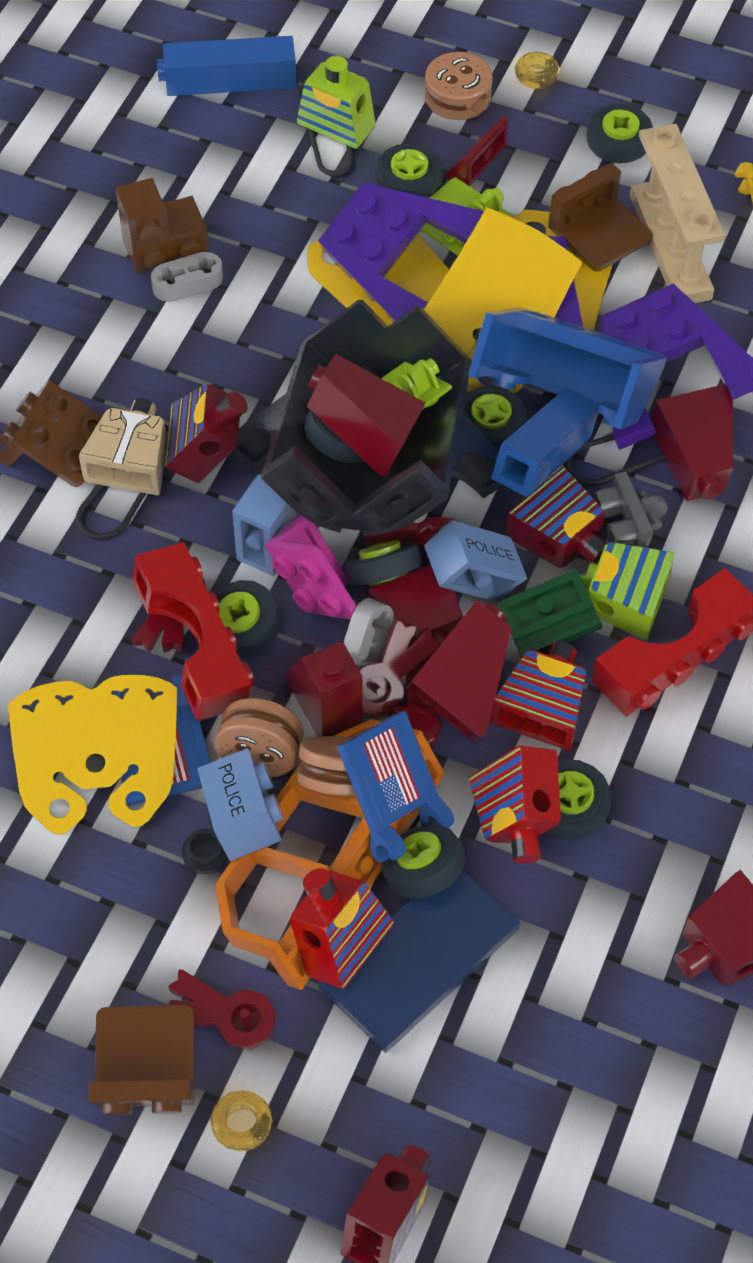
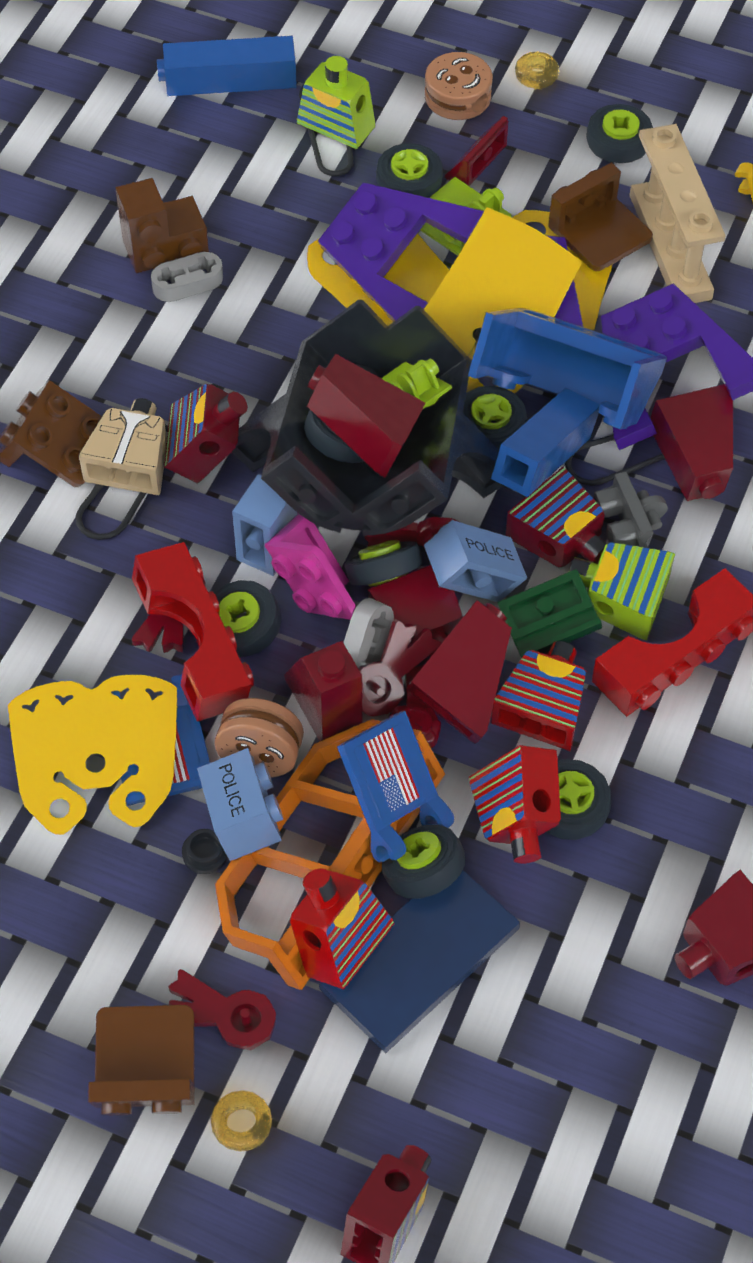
nougat head [297,736,356,796] -> none

